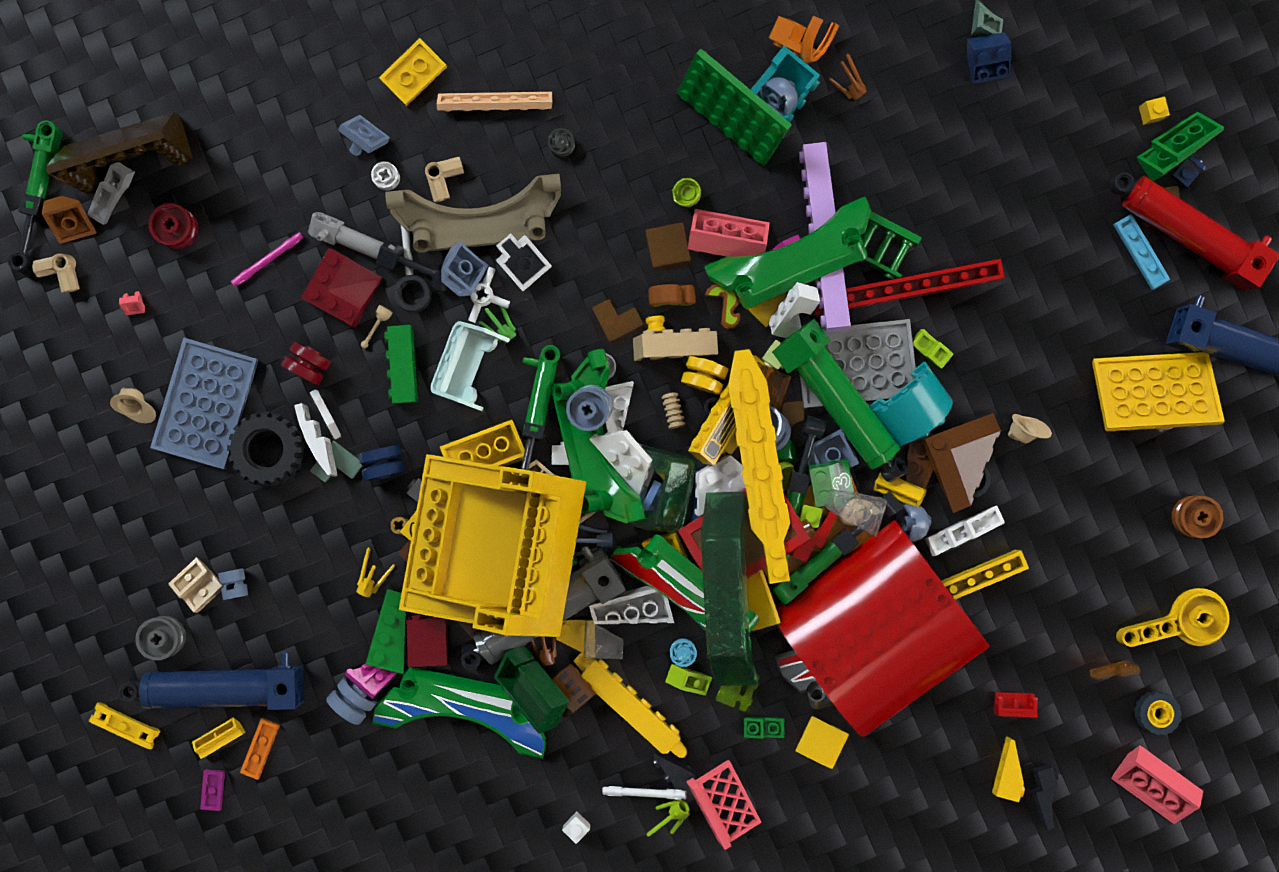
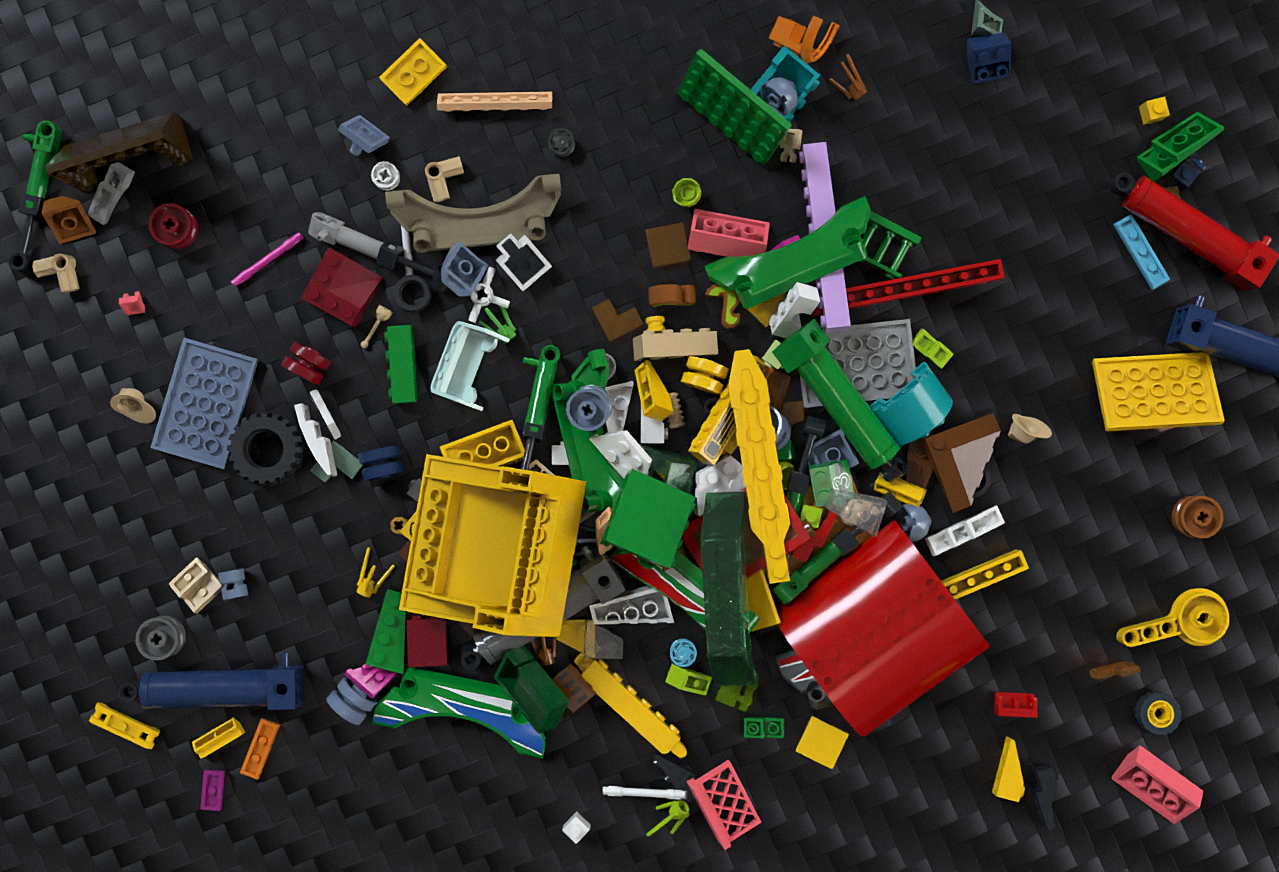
none -> light nougat slope [595,507,613,555]
none -> green panel [600,469,695,572]
none -> yellow slope [635,359,673,422]
none -> white slope [641,405,668,444]
none -> tan plate [780,129,802,163]

